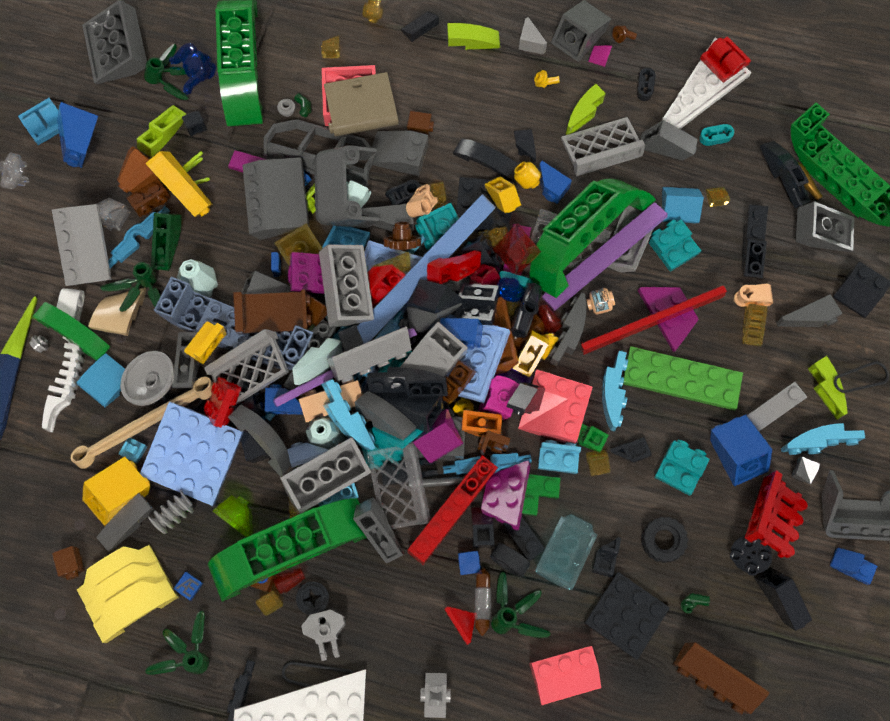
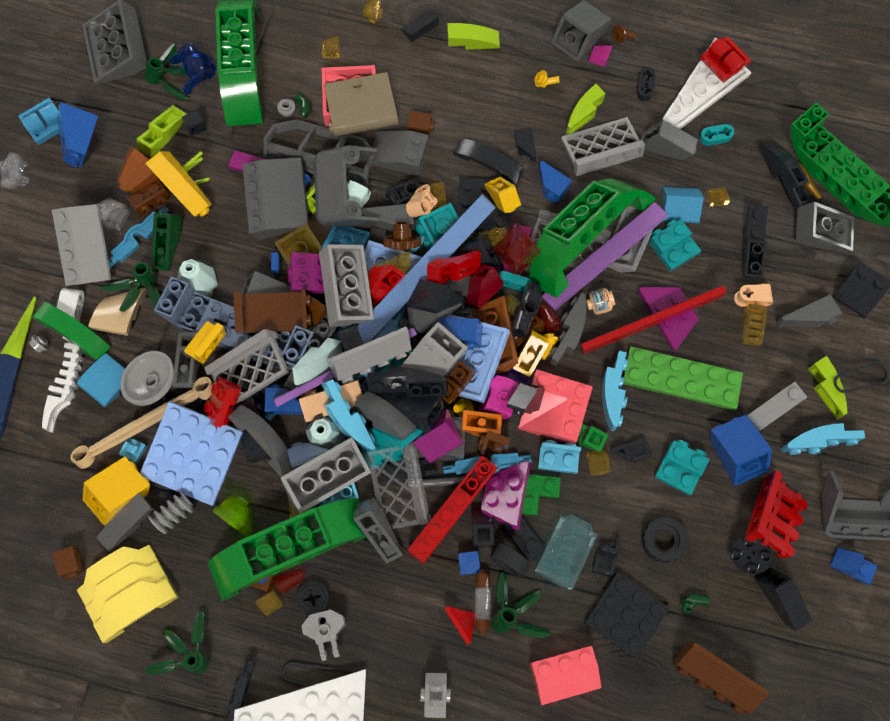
blue tile [174,572,203,601] -> none
black slope [454,283,499,326] -> none
clear blue plate [496,278,524,302] -> none
yellow head [514,162,541,189] -> none
light grey slope [519,17,547,55] -> none
dark grey slope [791,456,820,484] -> none

